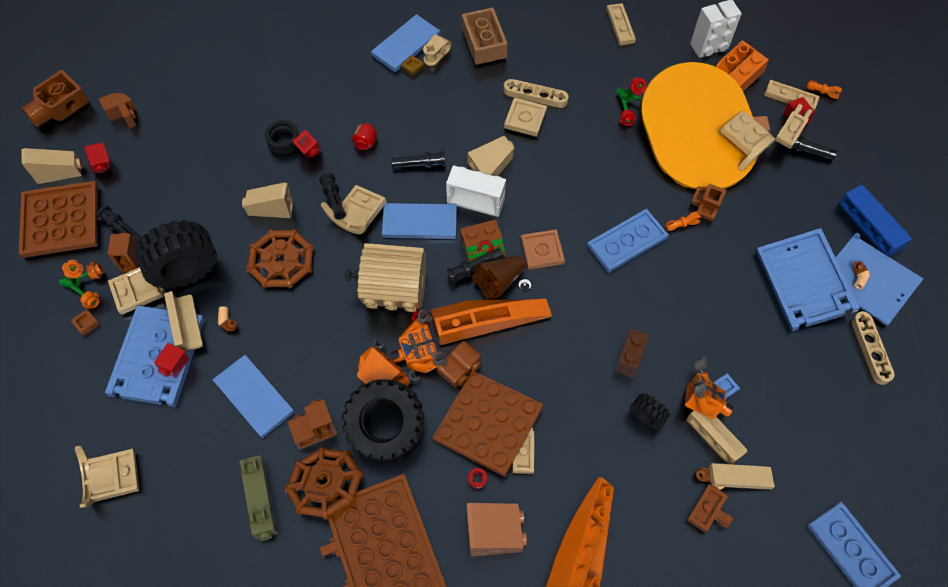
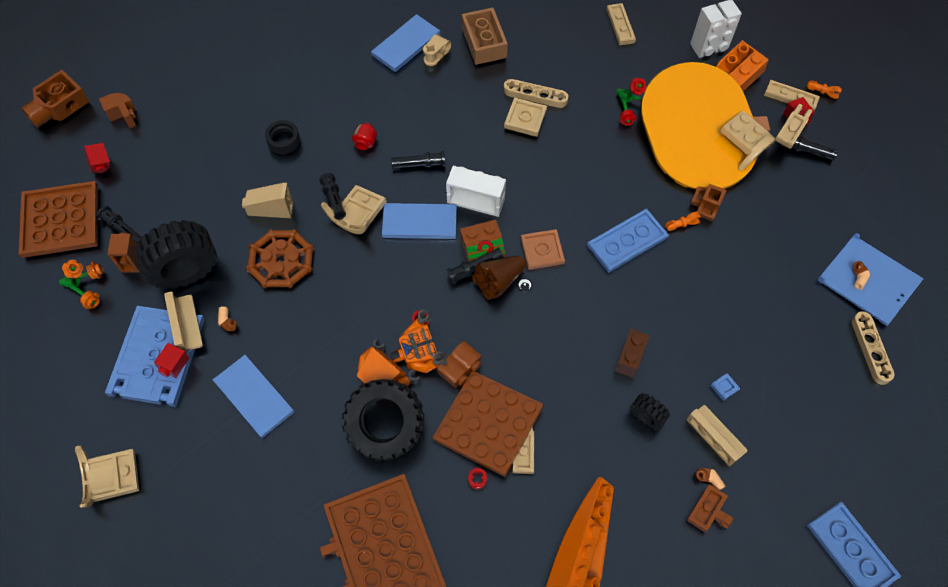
tan slope [22,148,83,184] -> none
dark orange tile [70,309,100,336] -> none
tan piece [108,267,166,315] -> none
olive brick [239,455,278,541] -> none
dark orange plate [284,446,363,519] -> none
dark orange brick [288,399,338,450] -> none
red brick [292,129,321,159] -> none
tan piece [345,243,427,312] -> none
pearl gold tile [401,55,425,77] -> none
orange wedge [430,299,552,345] -> none
nougat slope [467,503,527,557] -> none
tan slope [468,136,514,176] -> none
orange torso [685,356,734,419] -> none
tan tile [709,463,775,490] -> none
medium blue door [756,228,860,331] -> none
blue brick [839,185,912,257] -> none

